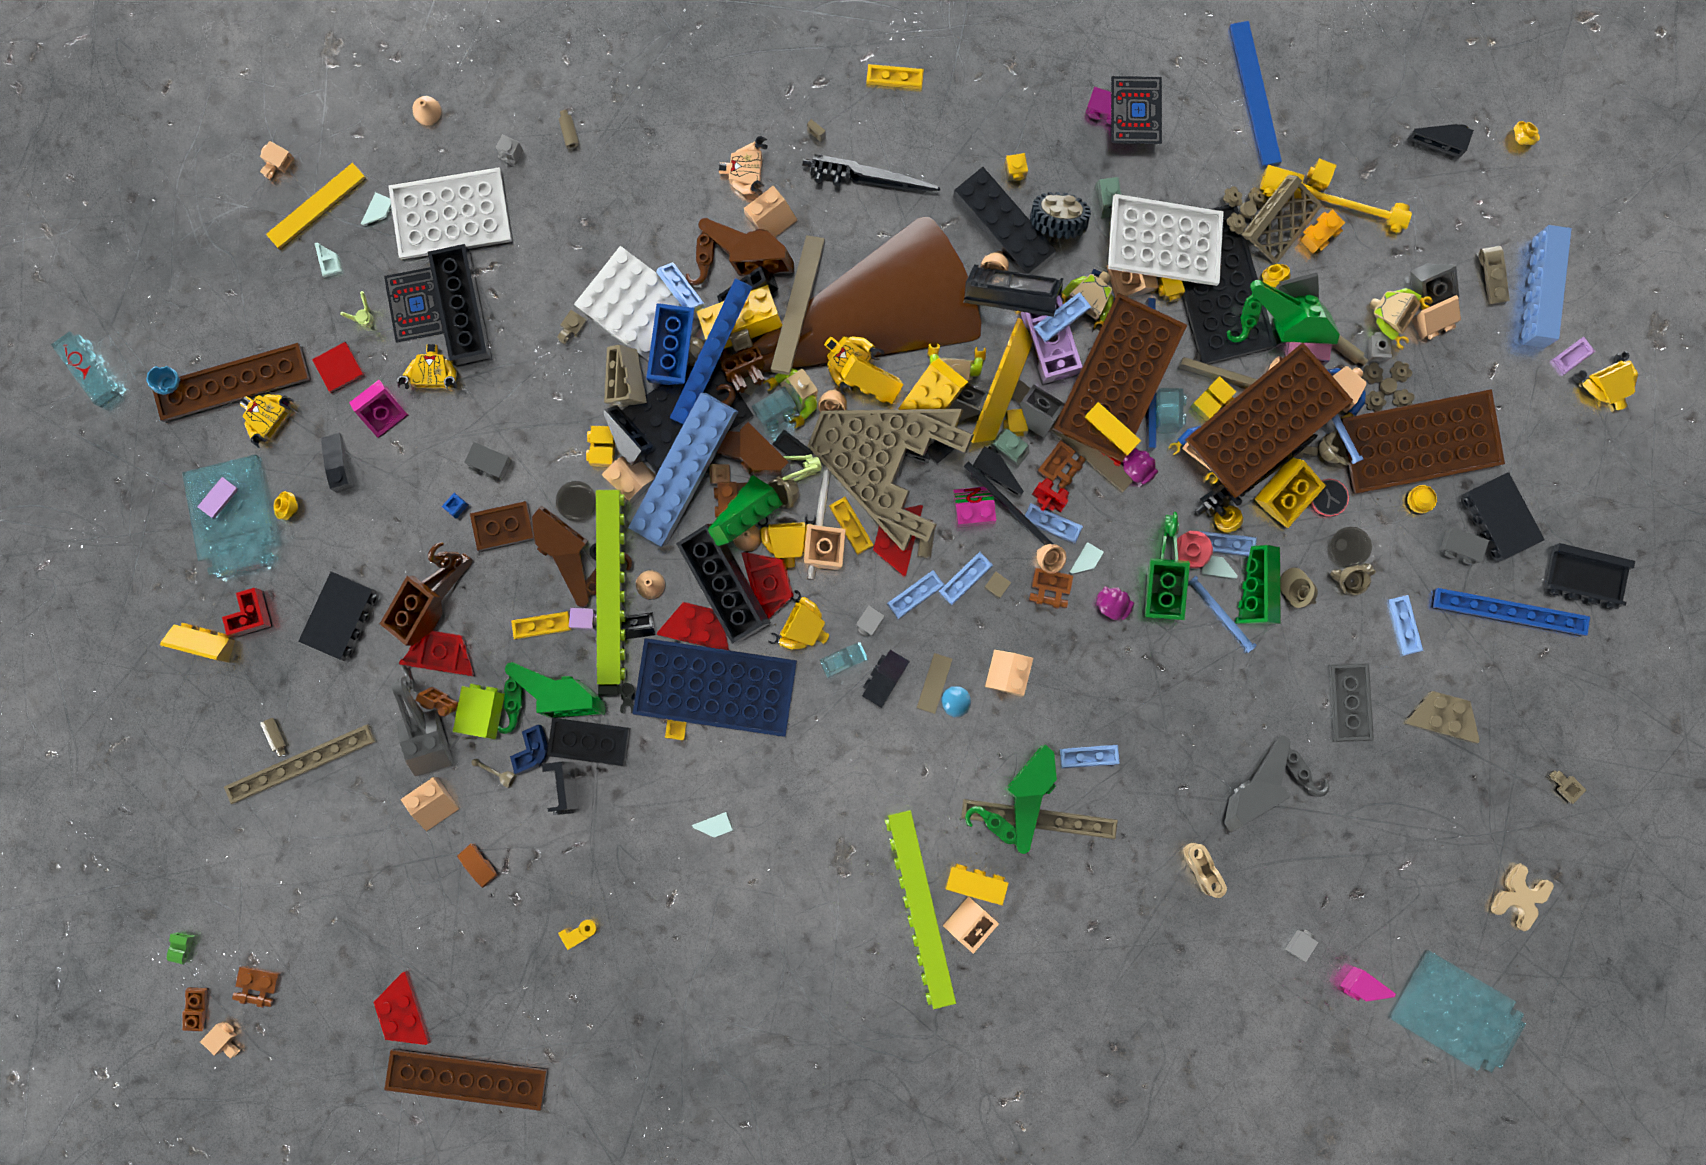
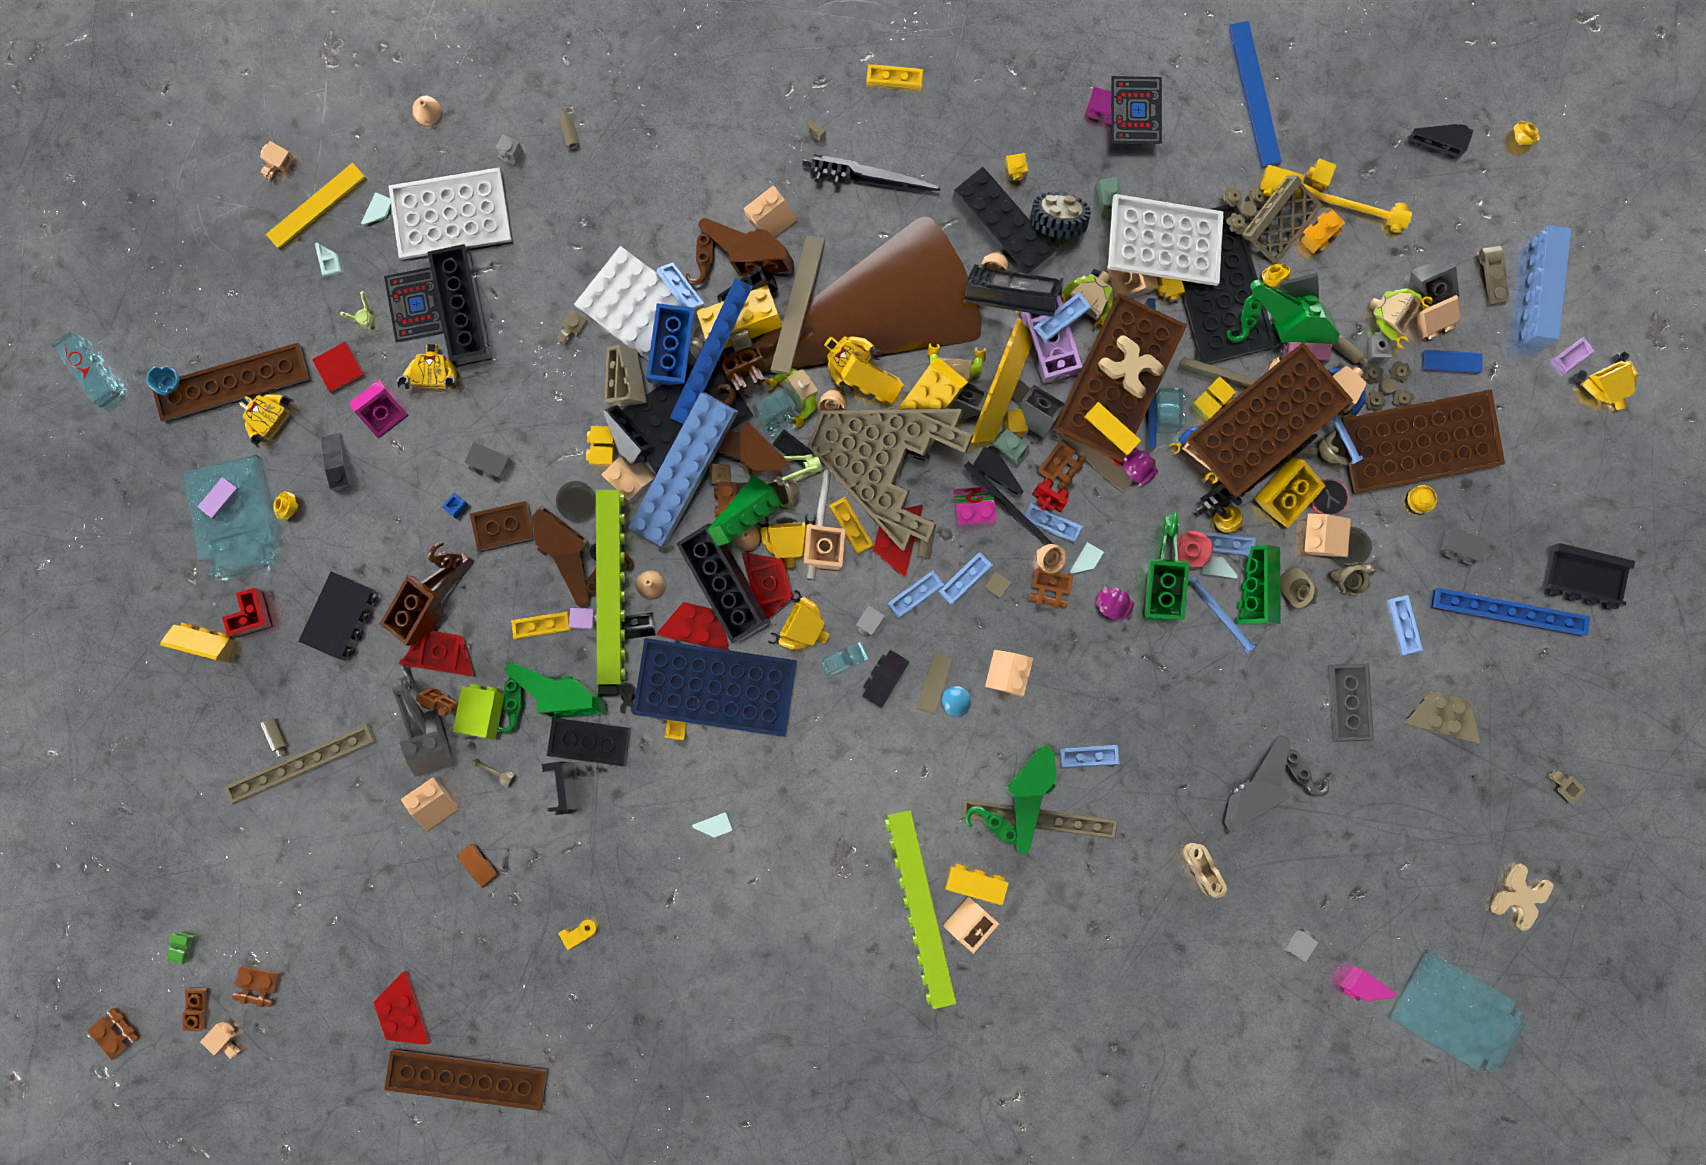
dark blue plate [510,724,547,775] -> none
light nougat torso [719,136,768,195] -> none
black tile [926,440,955,464] -> none
black panel [1462,472,1545,562] -> none
none -> dark orange plate [87,1008,138,1061]
none -> tan piece [1098,336,1164,398]
none -> light nougat slope [1305,514,1351,557]
none -> blue tile [1423,350,1483,373]

